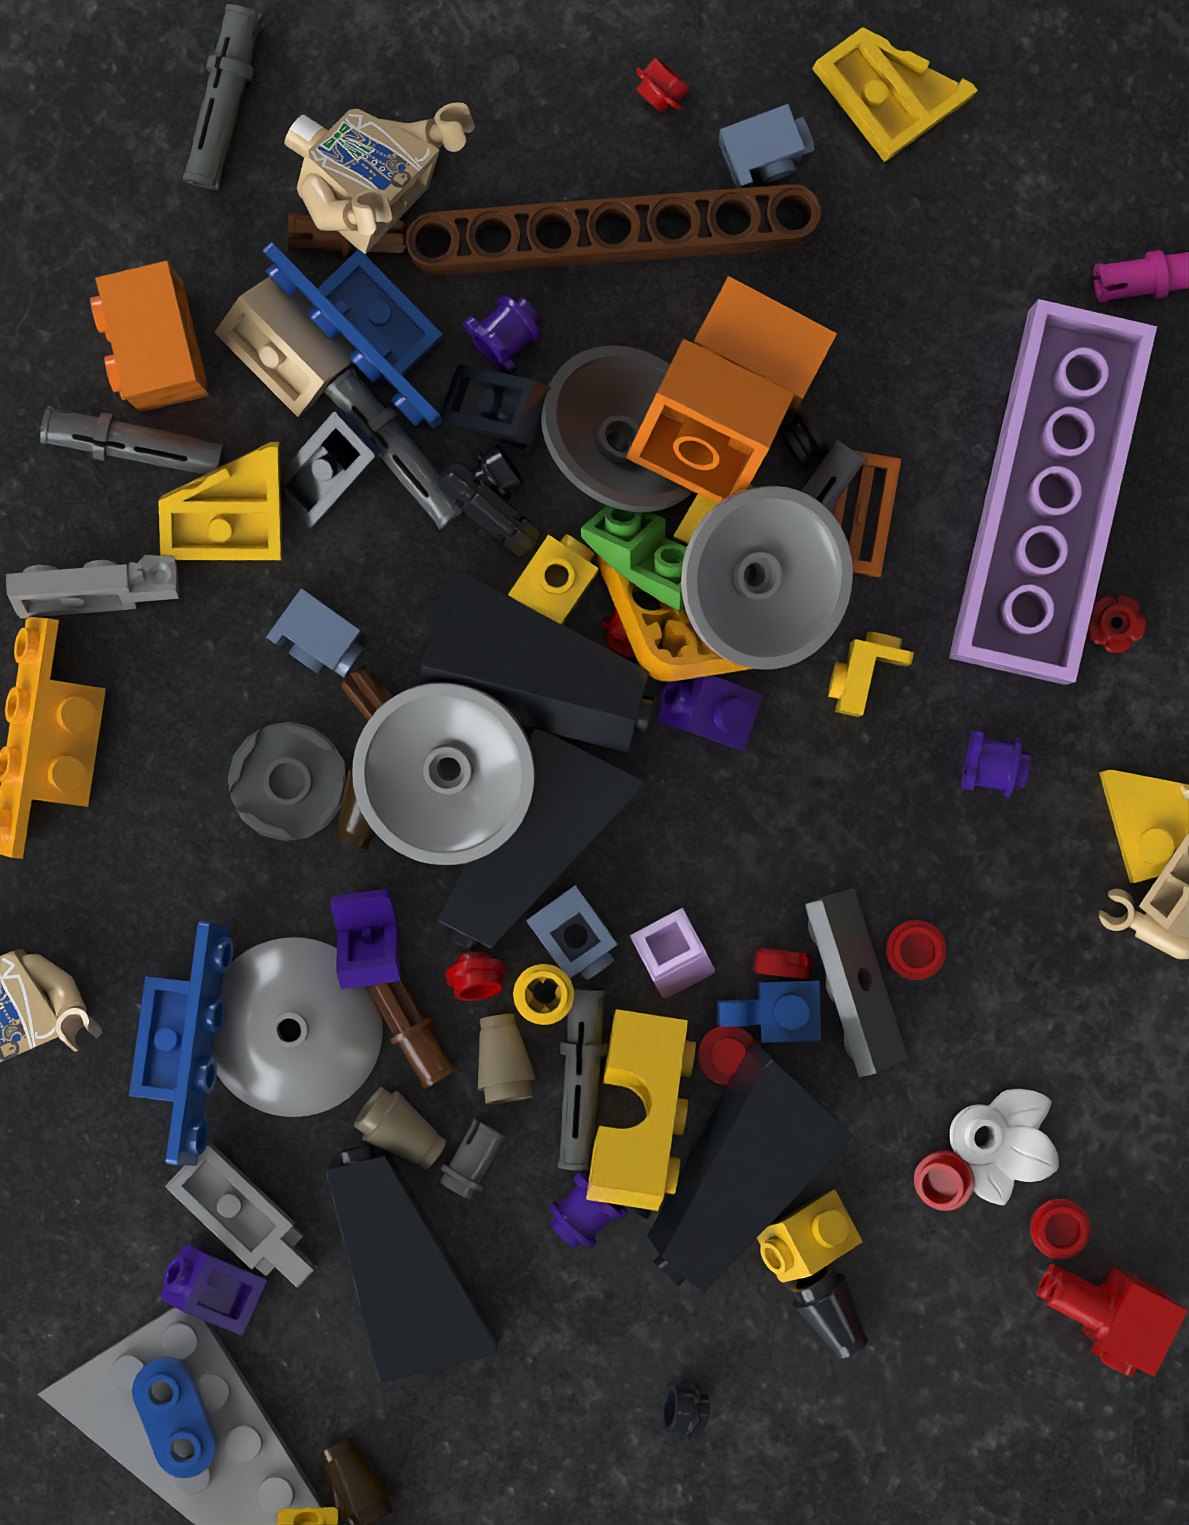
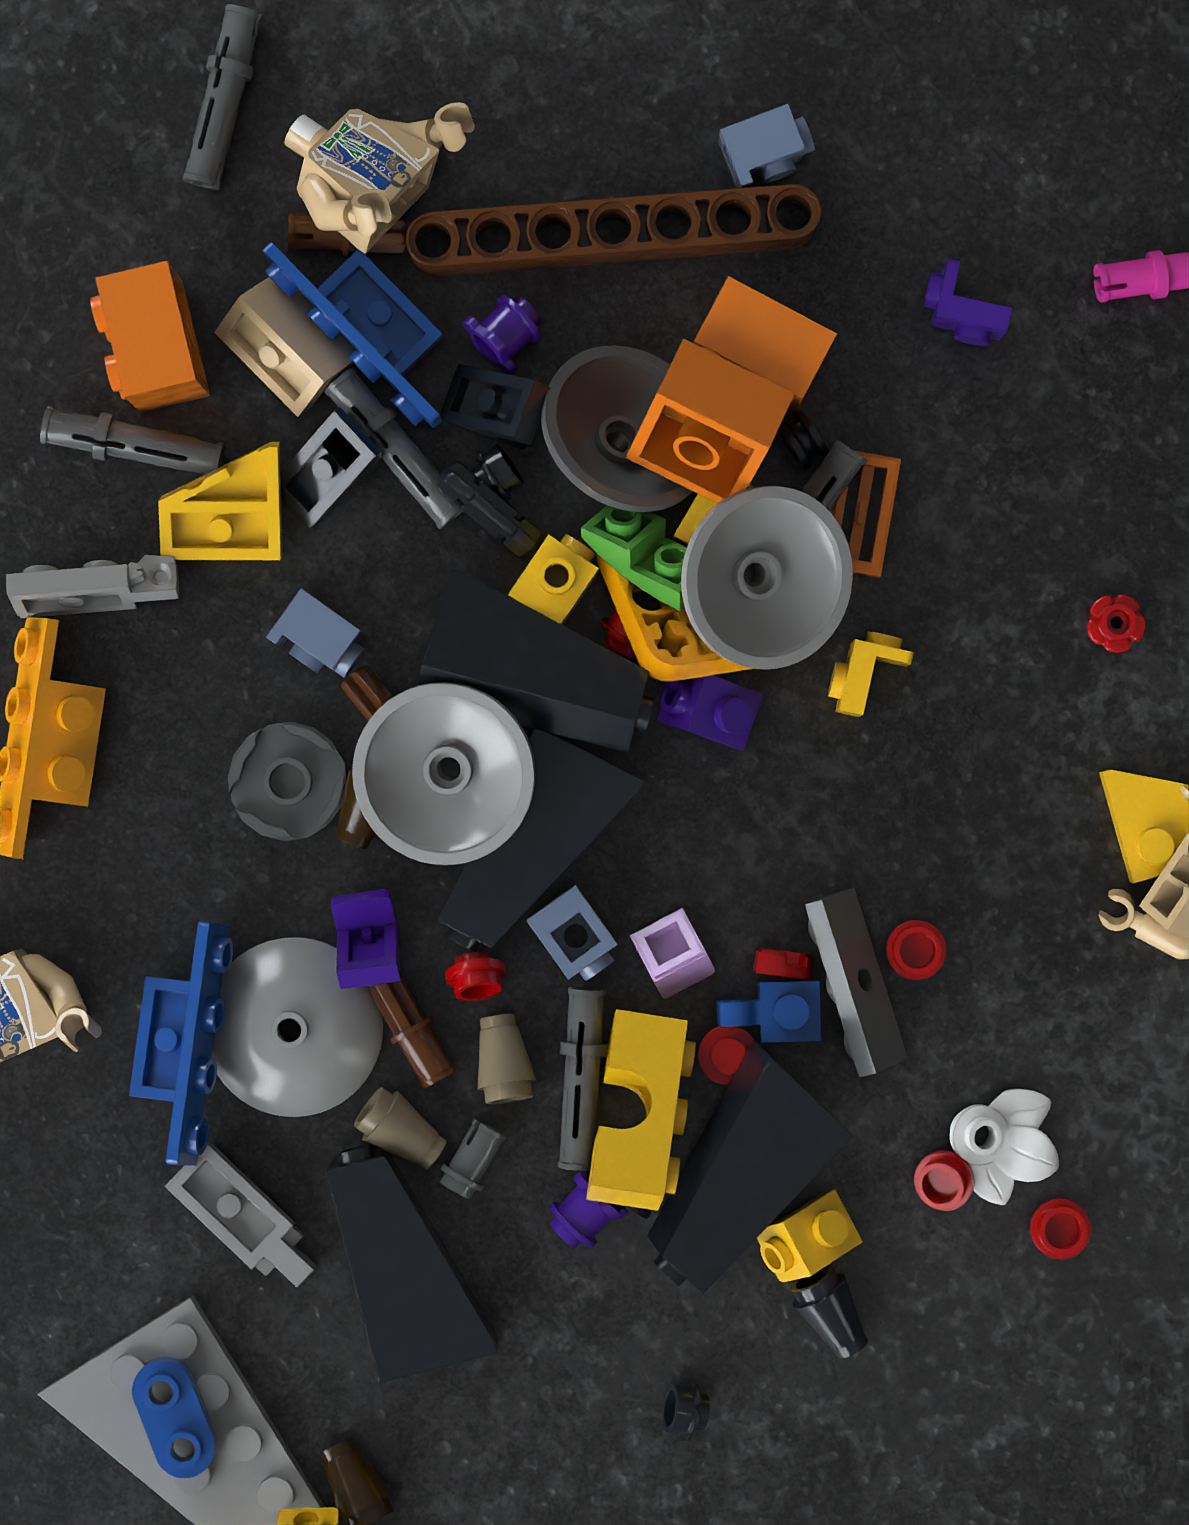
dark purple bracket [161,1243,267,1336] -> none
yellow cone [513,964,574,1025] -> none
red plate [636,57,691,112] -> none
yellow wing [812,27,978,162] -> none
lavender brick [949,299,1157,685] -> none
dark purple brick [961,730,1031,798] -> none
red brick [1037,1264,1188,1378] -> none
none -> dark purple bracket [924,258,1012,346]

